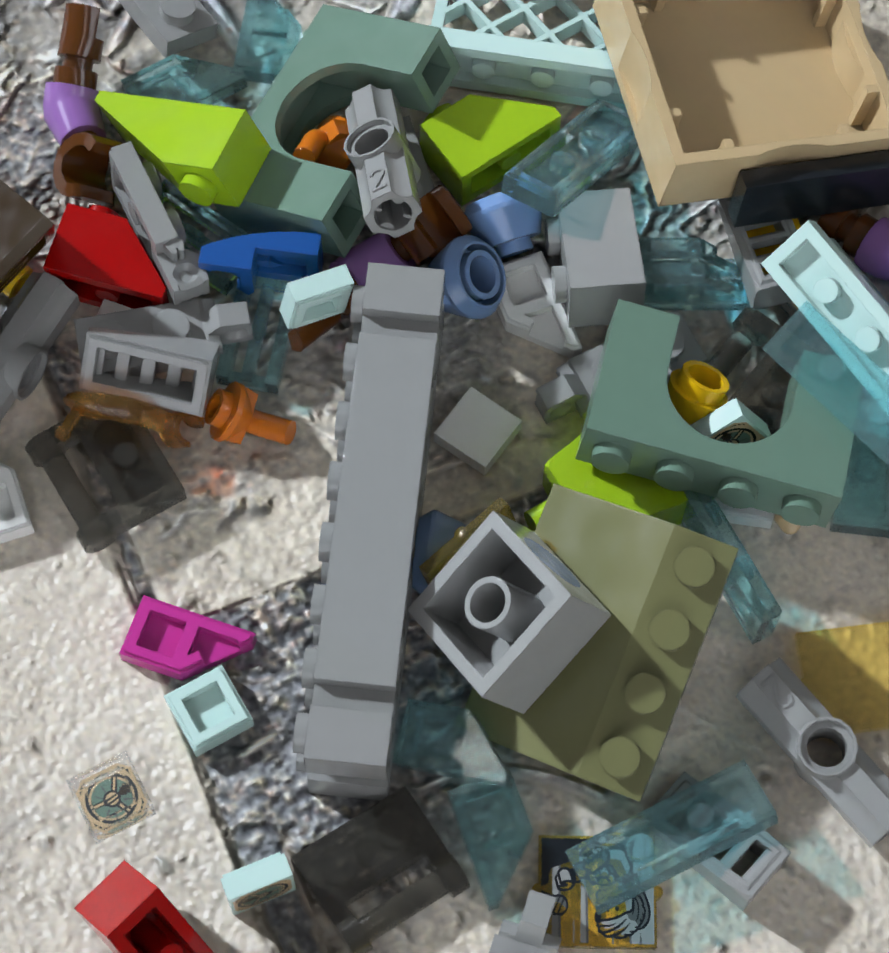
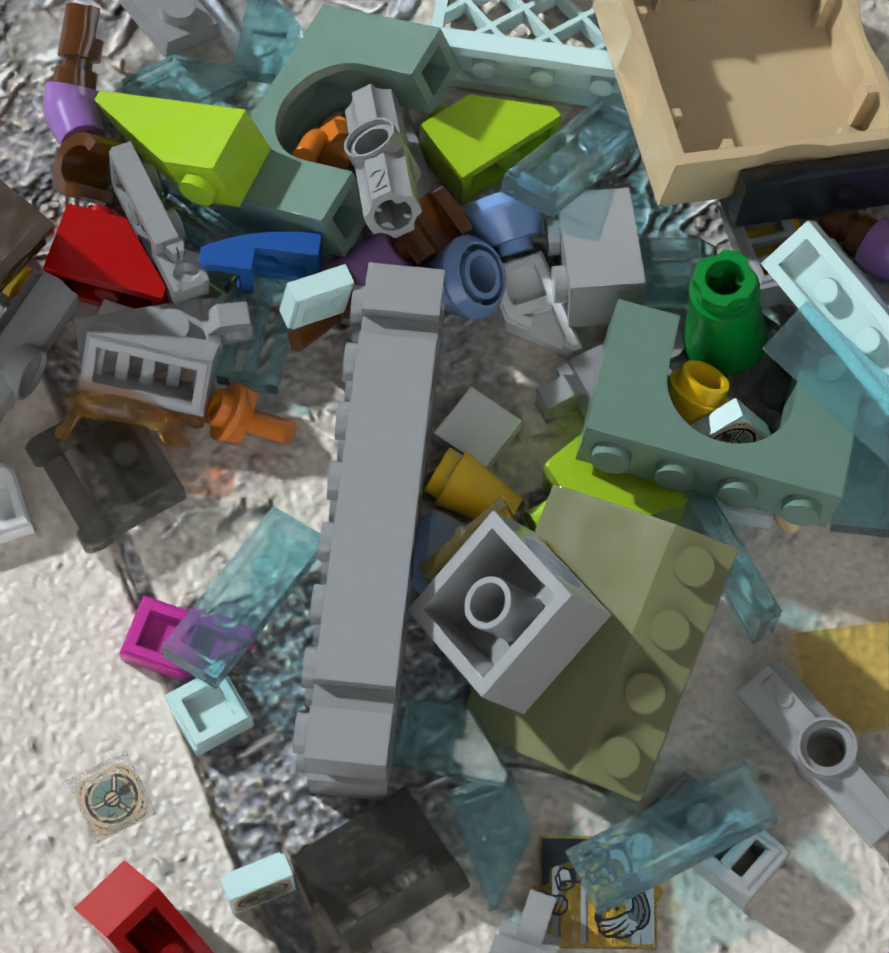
none -> clear light blue tile [161,506,320,689]
none -> yellow cone [424,447,523,522]
none -> green plant [681,249,769,375]

